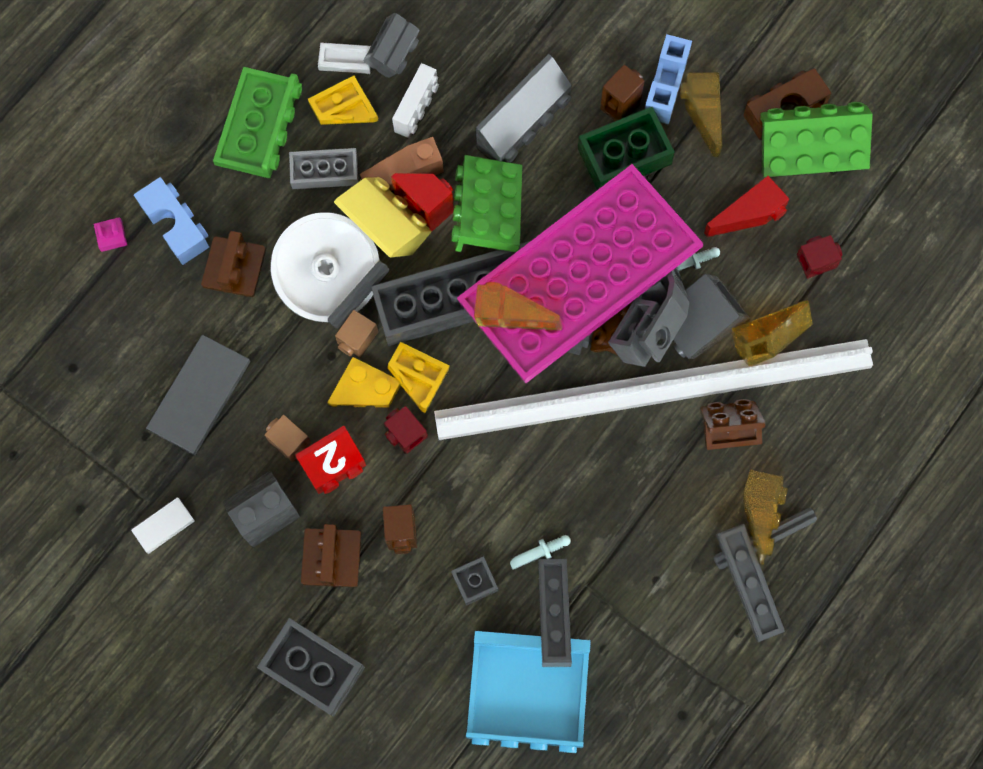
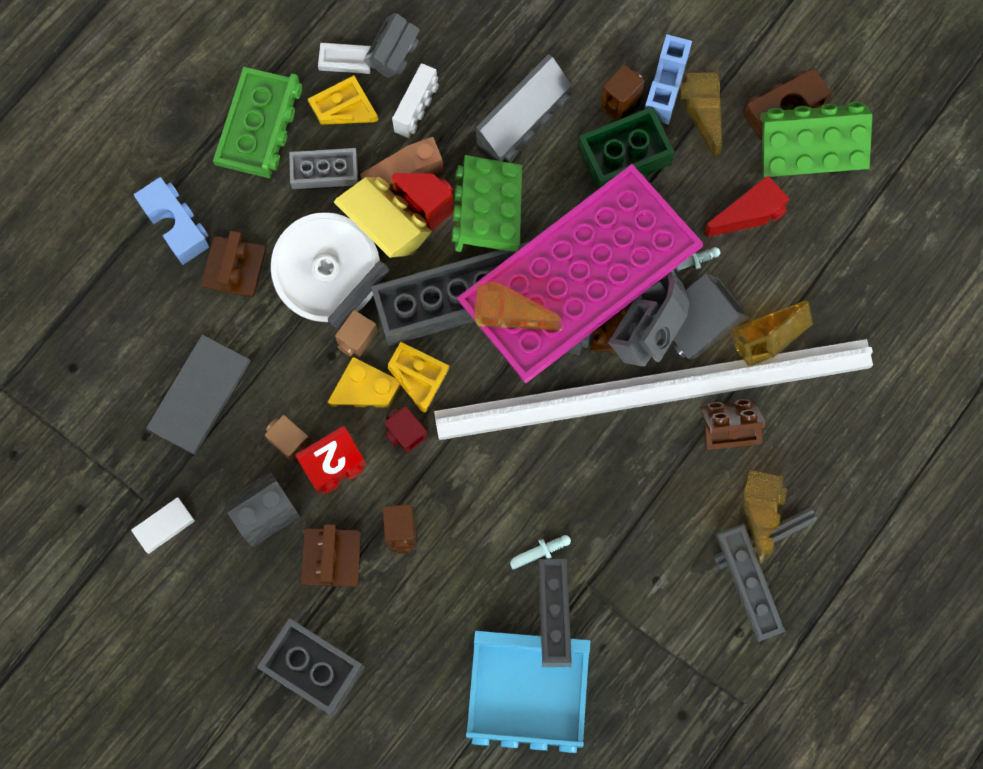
dark pink tile [94,217,127,252] -> none
dark grey piece [451,556,498,606] -> none
dark red brick [797,235,842,279] -> none

